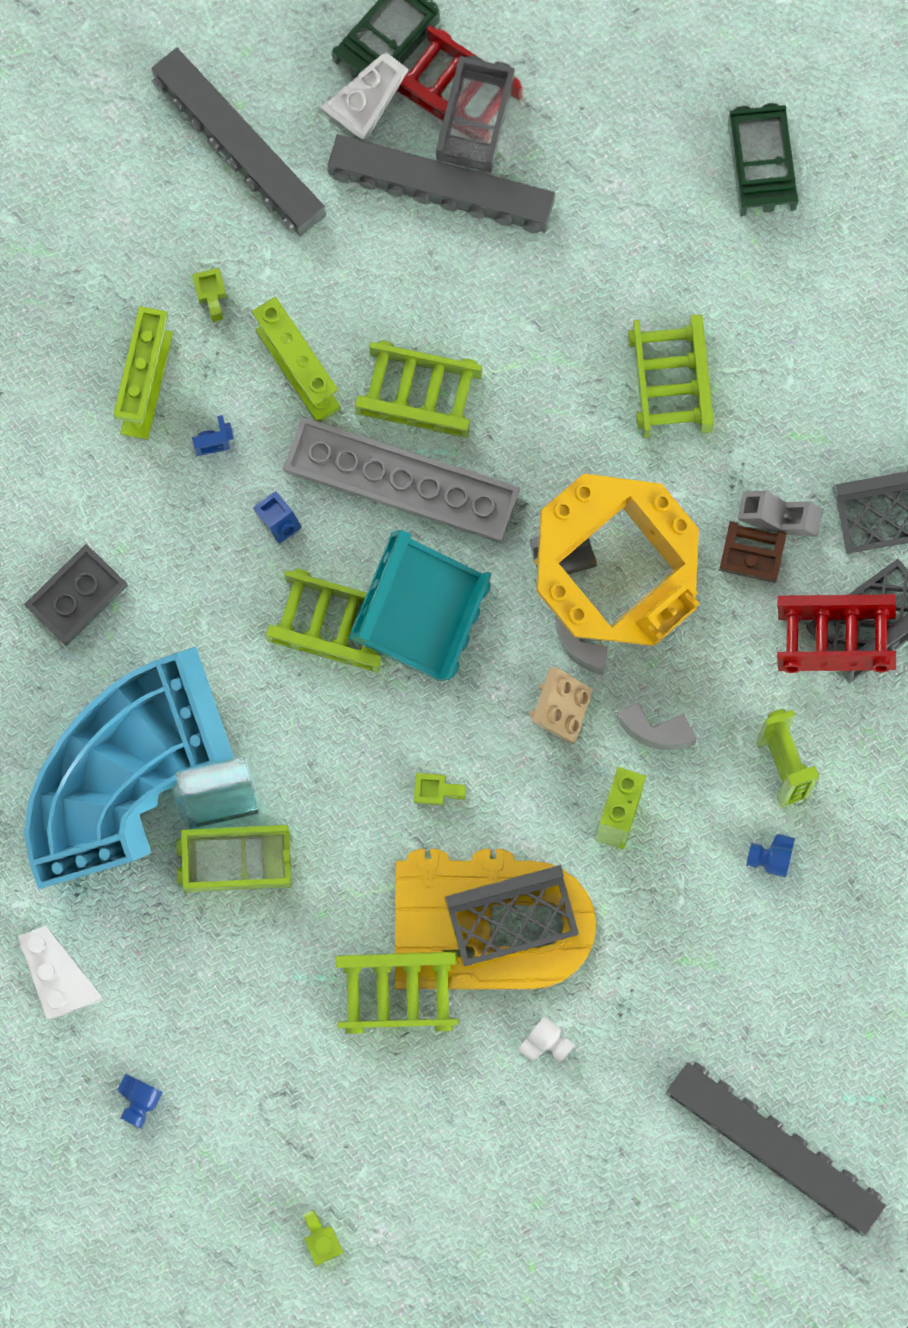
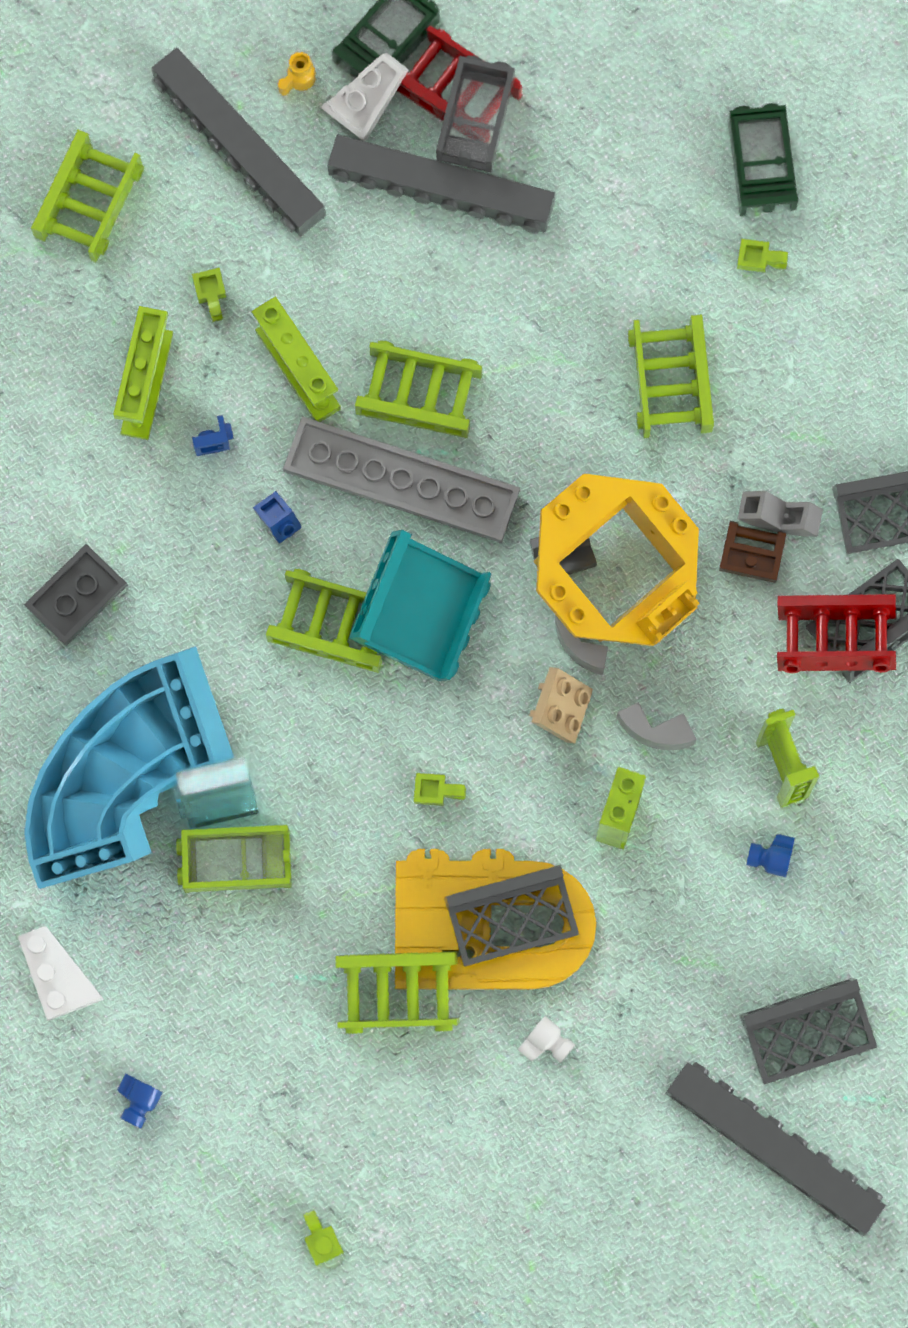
none -> lime fence [31,129,144,263]
none -> yellow piece [278,52,316,96]
none -> lime plate [737,238,788,273]
none -> dark grey fence [740,978,877,1085]

